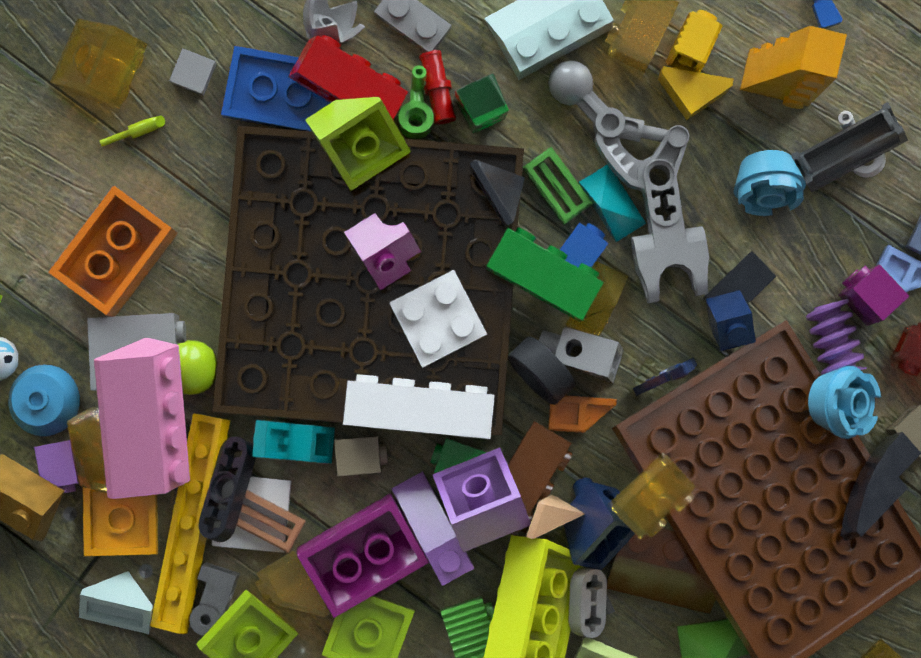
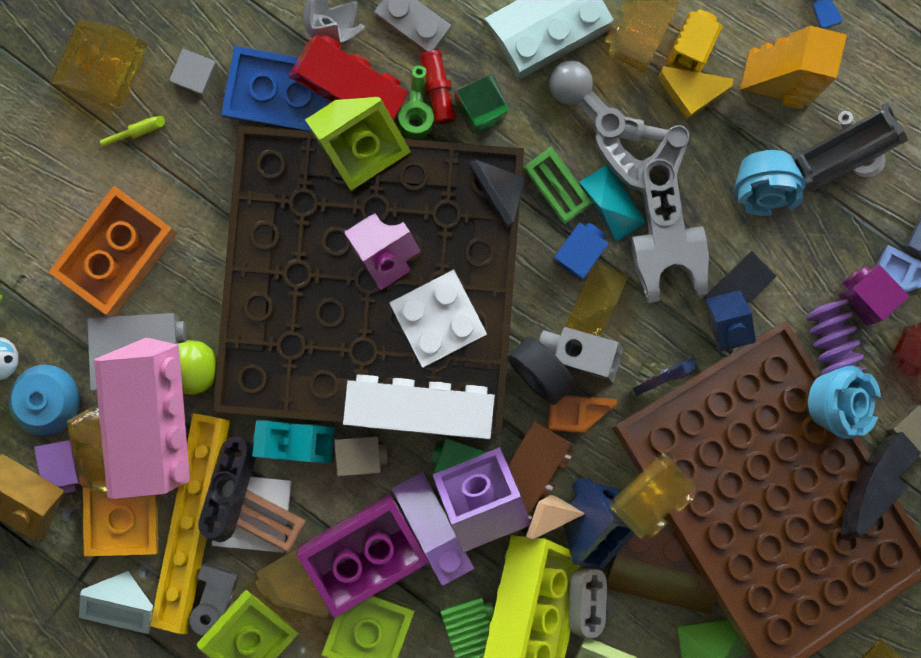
green brick [486,227,604,322] -> none

